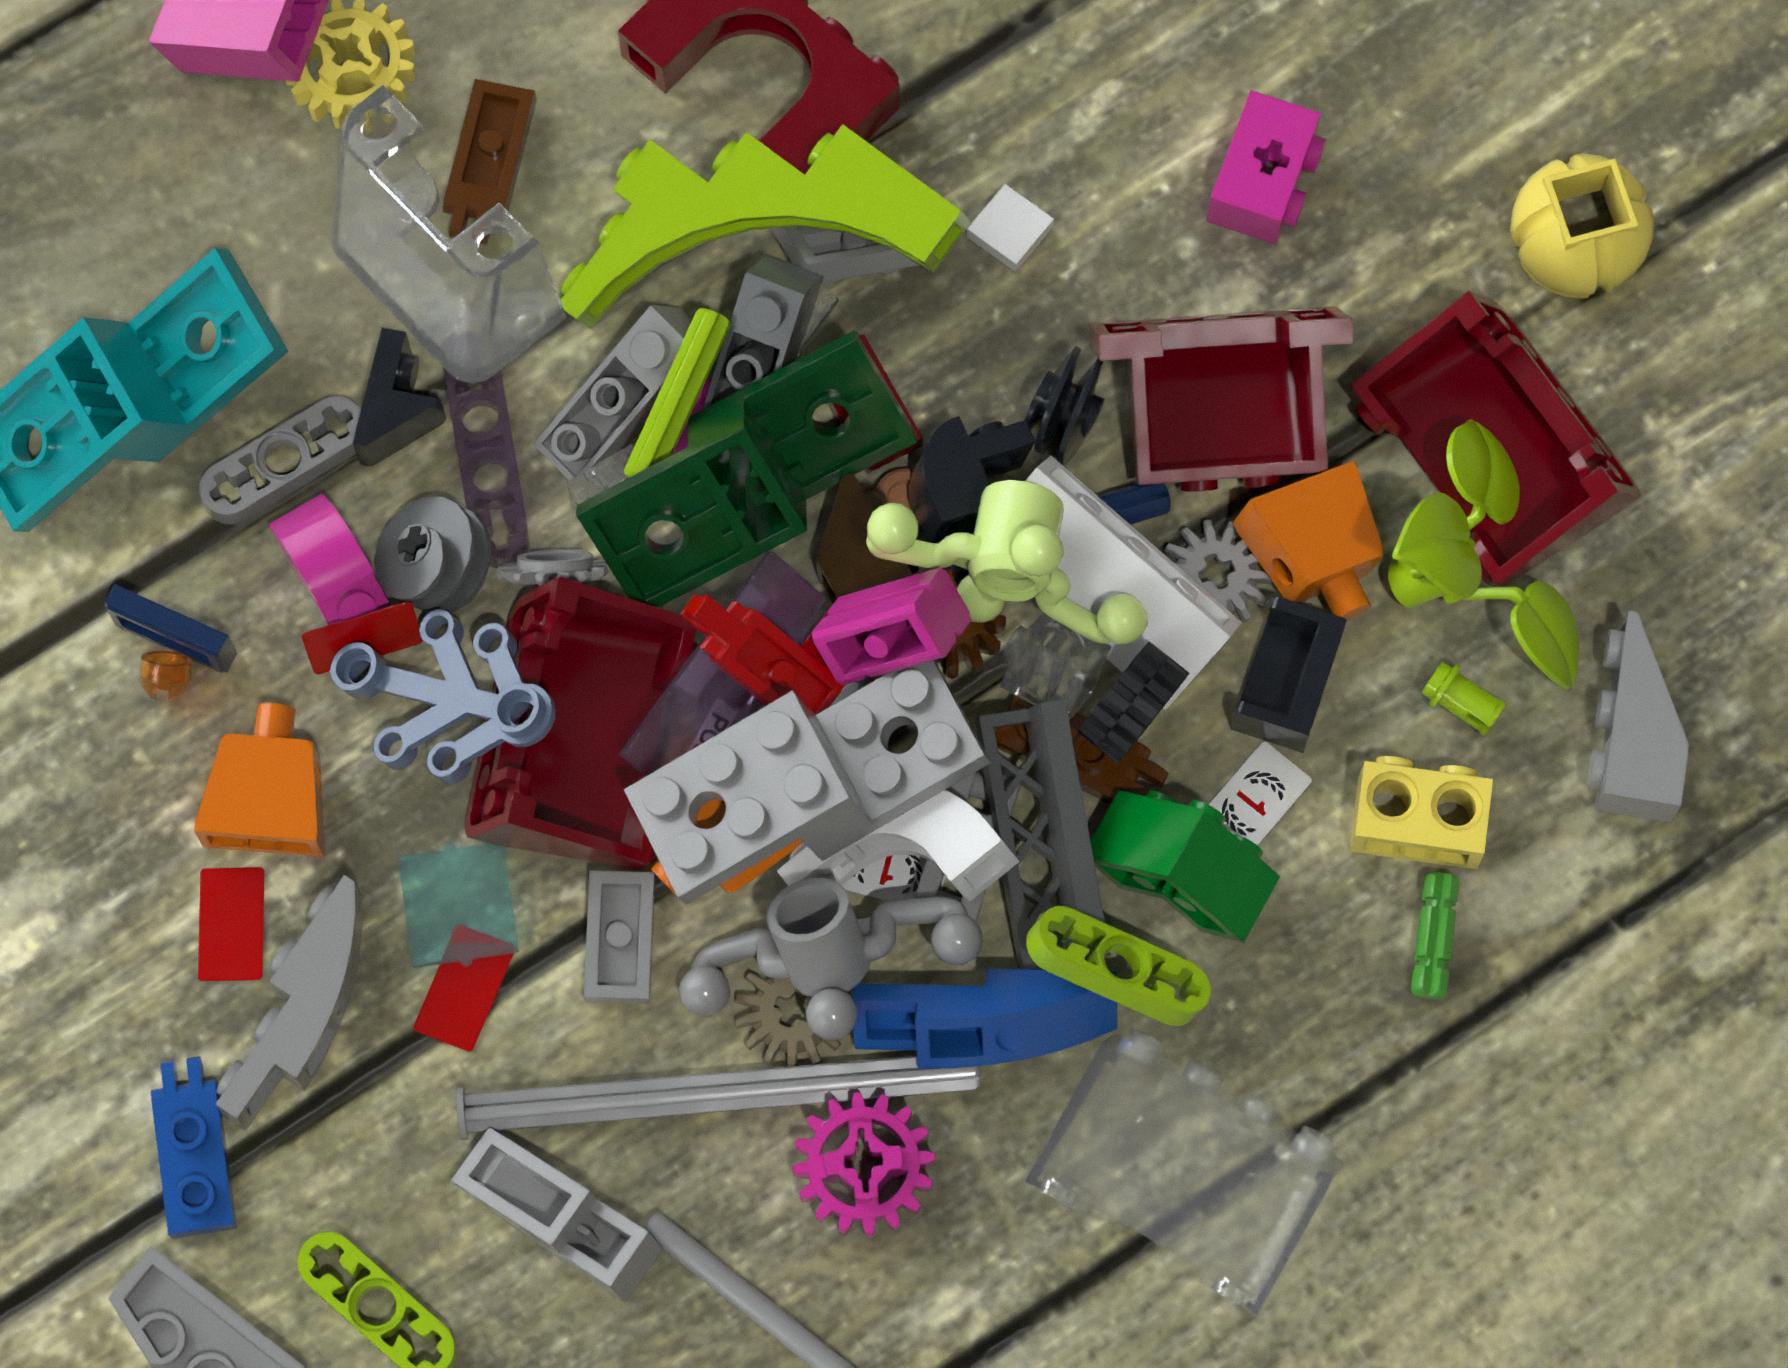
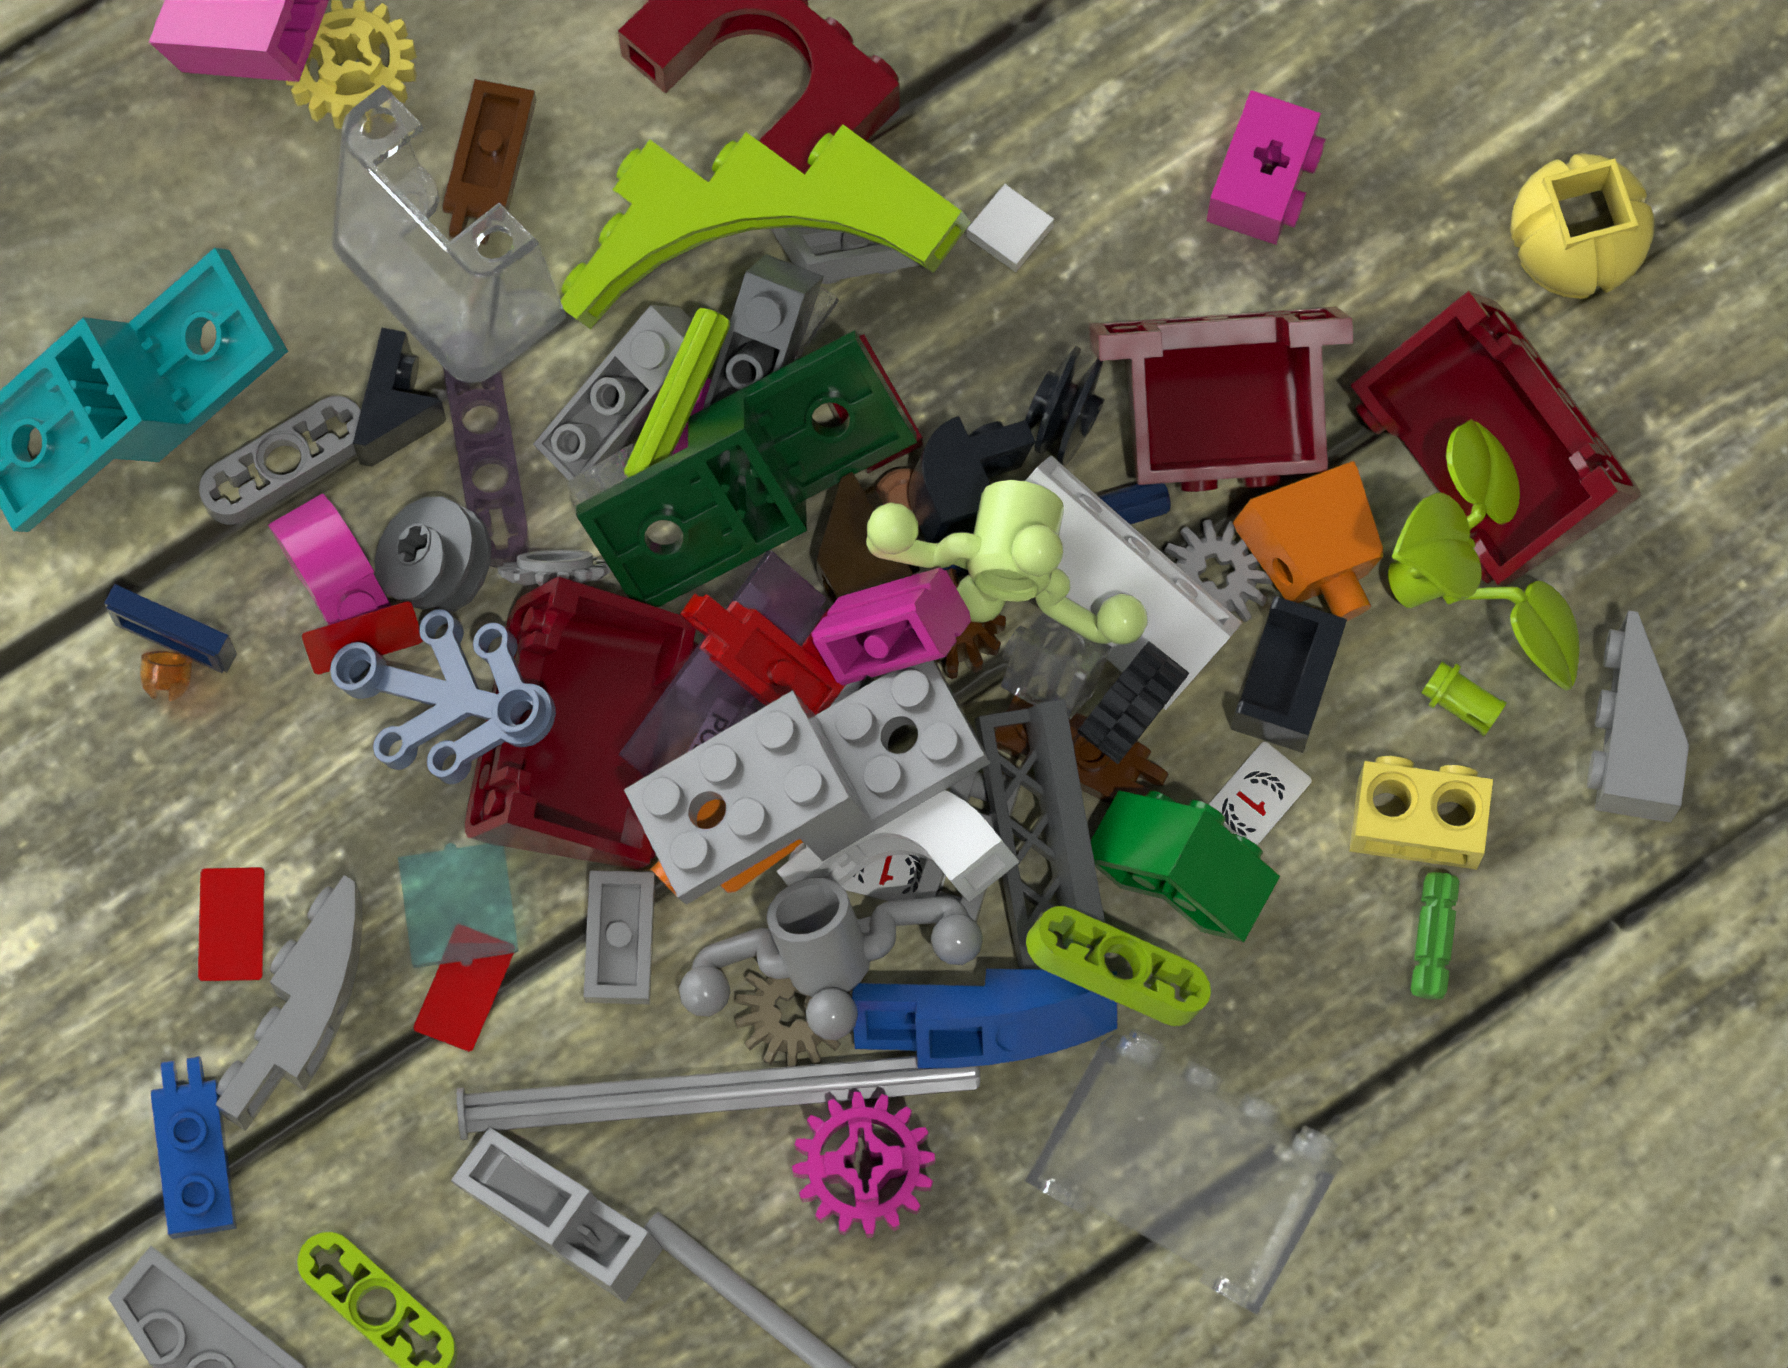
orange torso [194,703,325,857] -> none

